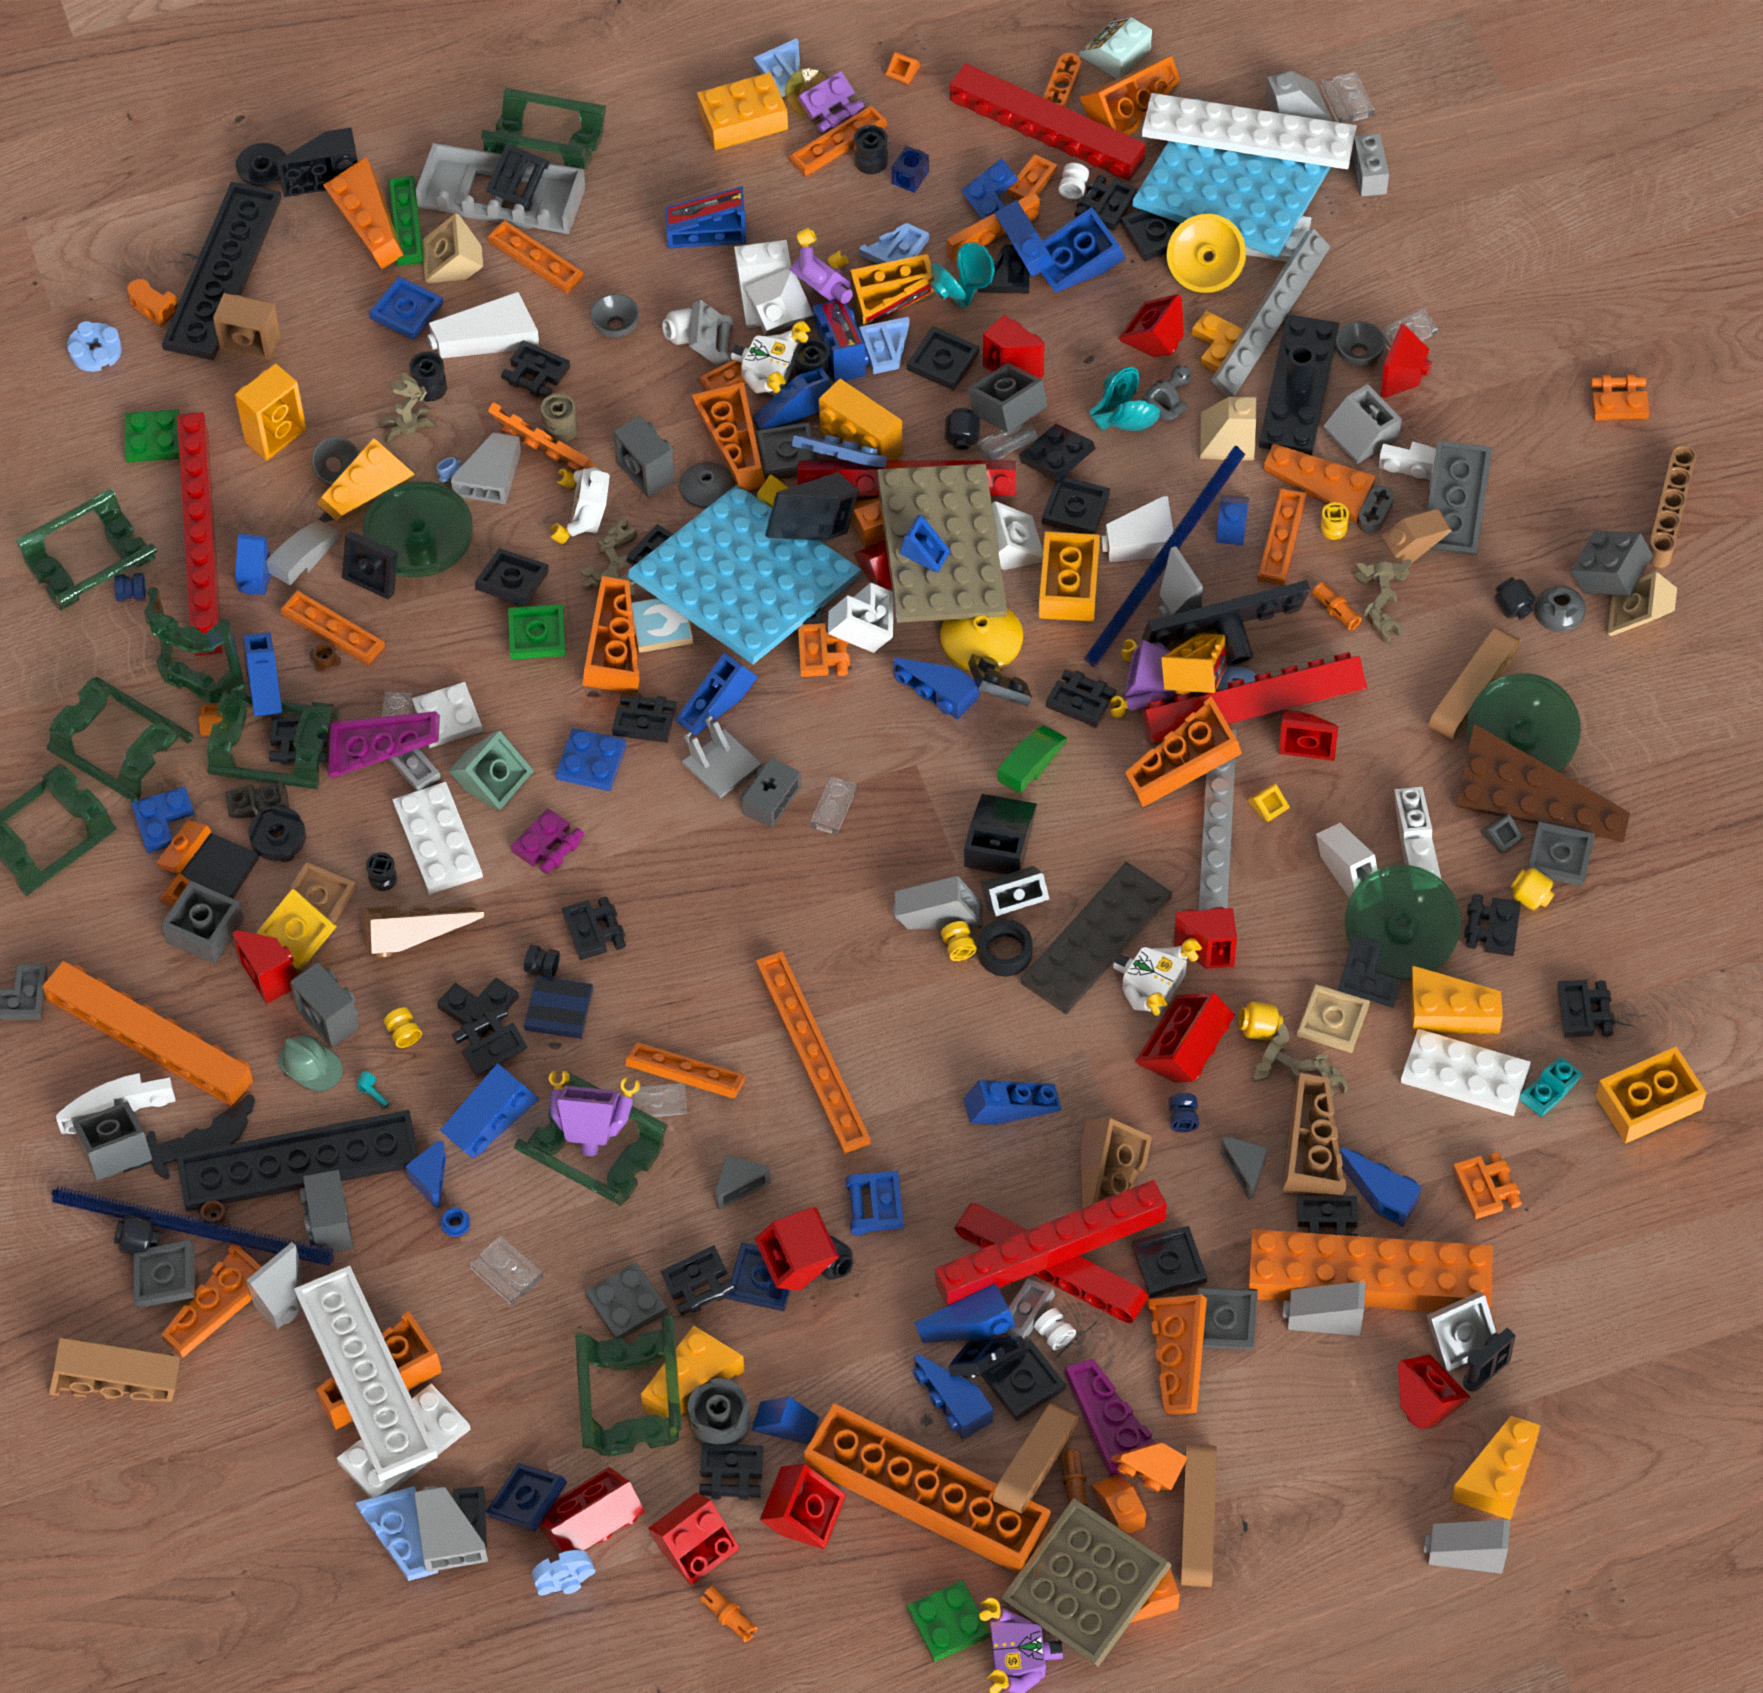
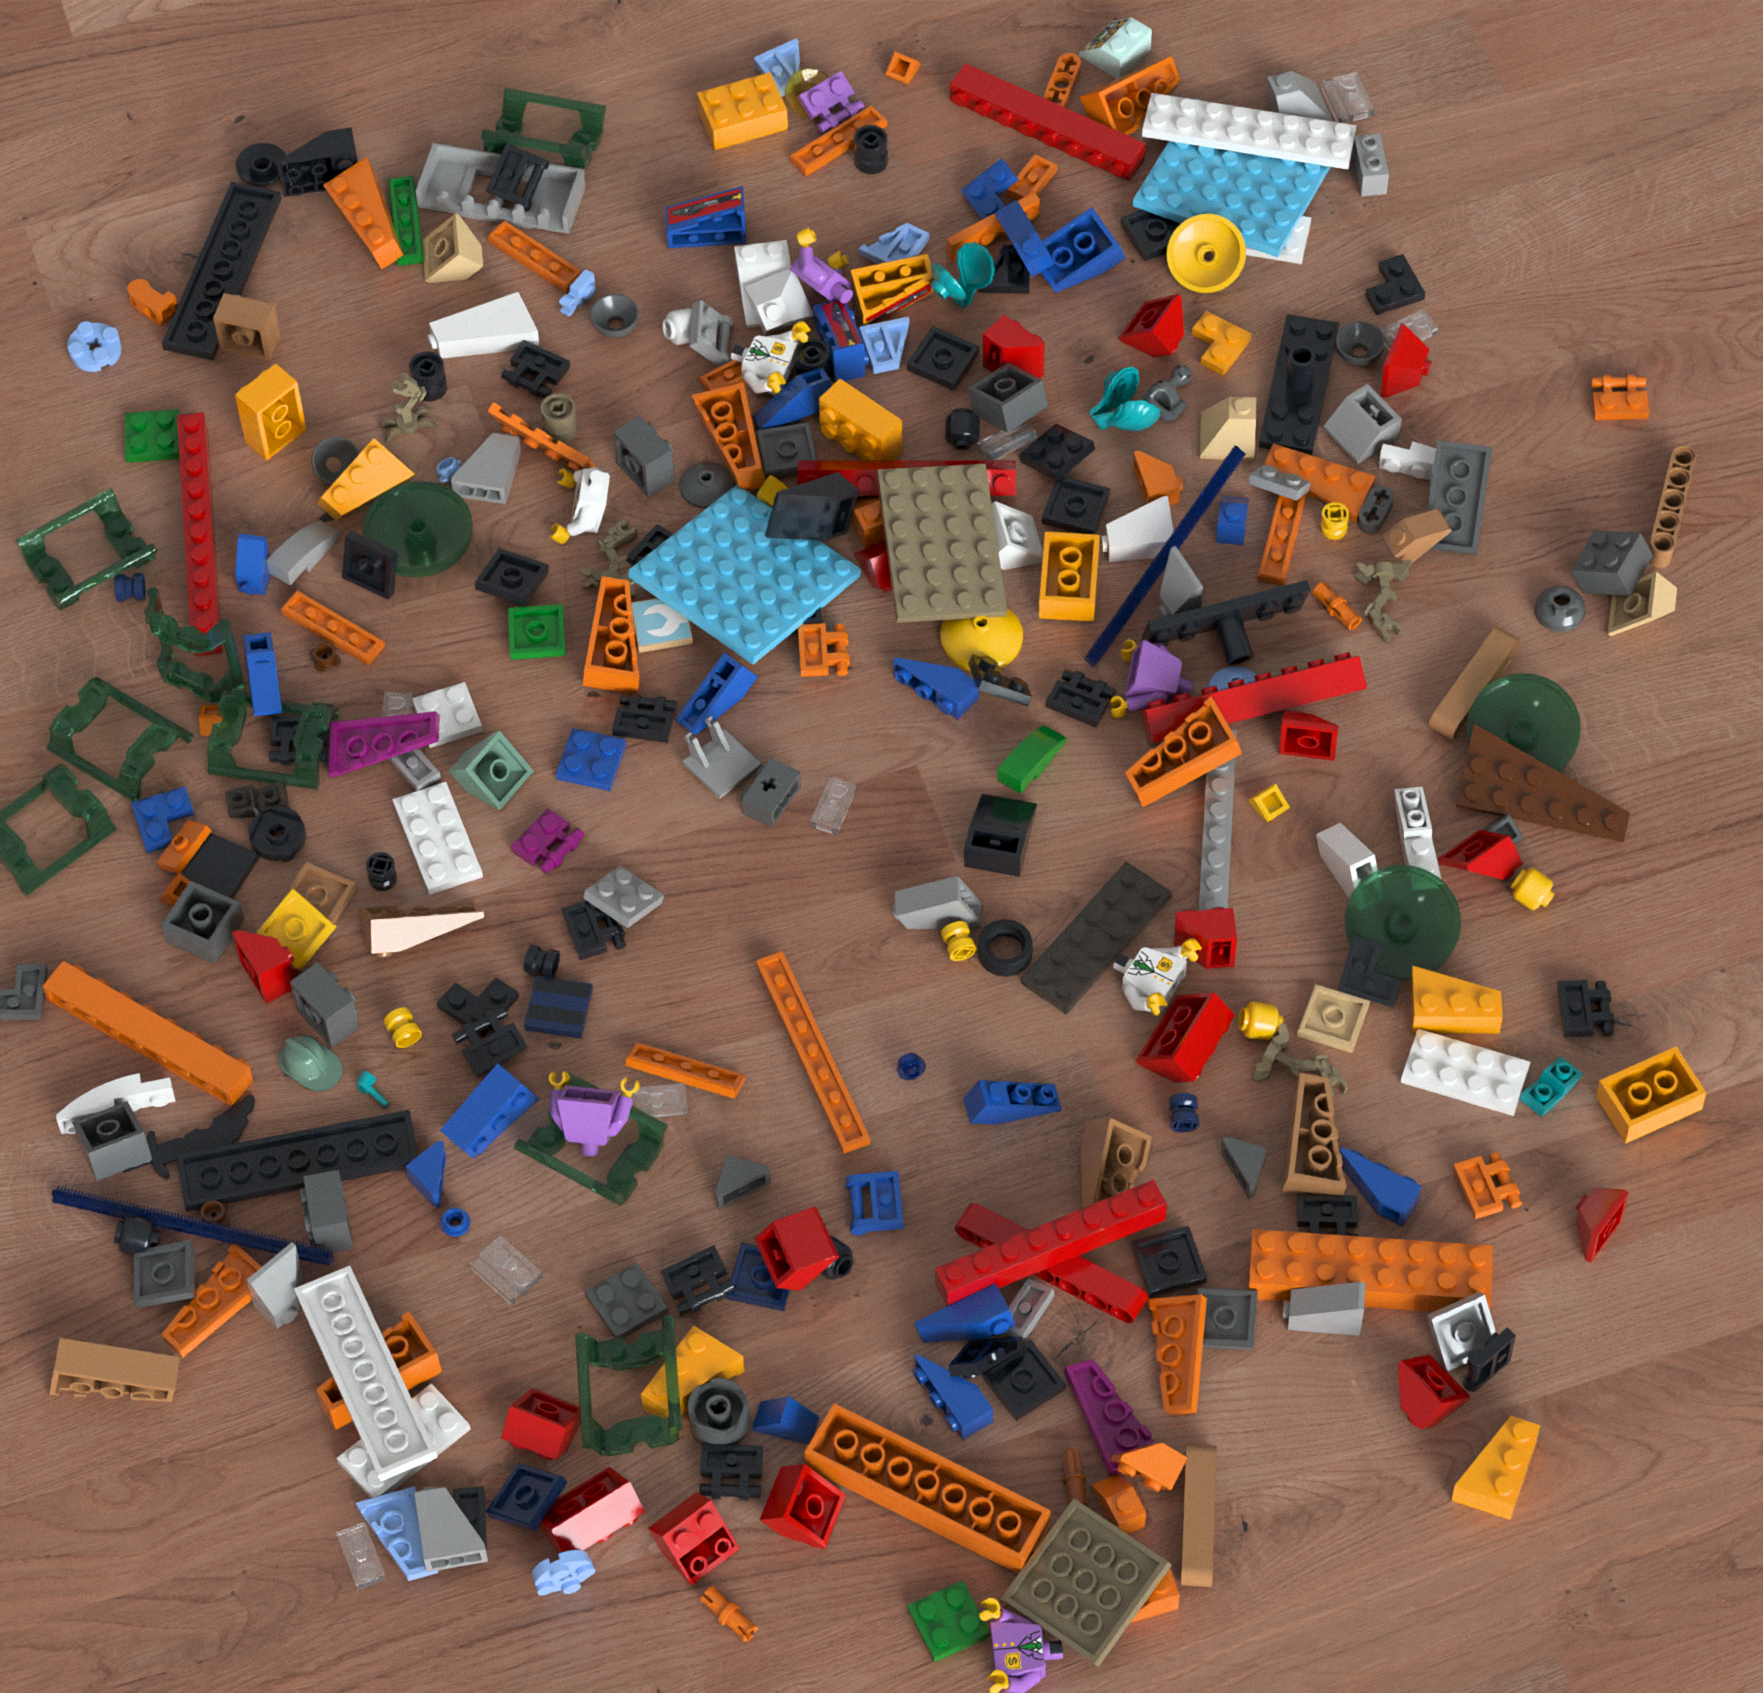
blue plate [369,276,443,340] -> none
medium blue wing [792,435,887,467] -> none
white brick [828,583,893,653] -> none
clear blue brick [891,146,929,193] -> none
blue slope [900,515,950,572] -> none
dark grey brick [980,866,1049,916] -> none
medium nougat beam [993,1403,1079,1513] -> none
white wheel [1034,1308,1076,1351] -> none
white wheel [1058,163,1089,200] -> none
black plate [1074,175,1137,231] -> none
light orange wedge [1161,633,1227,694] -> none
light grey plate [1211,229,1331,398] -> none
light grey slope [1423,1520,1510,1574] -> none
black plate [1464,894,1521,956] -> none
black head [1494,577,1536,620] -> none
dark grey plate [1528,822,1595,887] -> none
none -> clear plate [336,1522,386,1591]
none -> red slope [501,1388,587,1460]
none -> light blue plate [559,269,596,317]
none -> light grey plate [583,865,664,928]
none -> clear blue plate [897,1053,926,1080]
none -> orange slope [1133,450,1183,505]
none -> light grey plate [1249,465,1310,501]
none -> black plate [1365,254,1425,315]
none -> red slope [1437,829,1523,880]
none -> red slope [1576,1188,1629,1263]

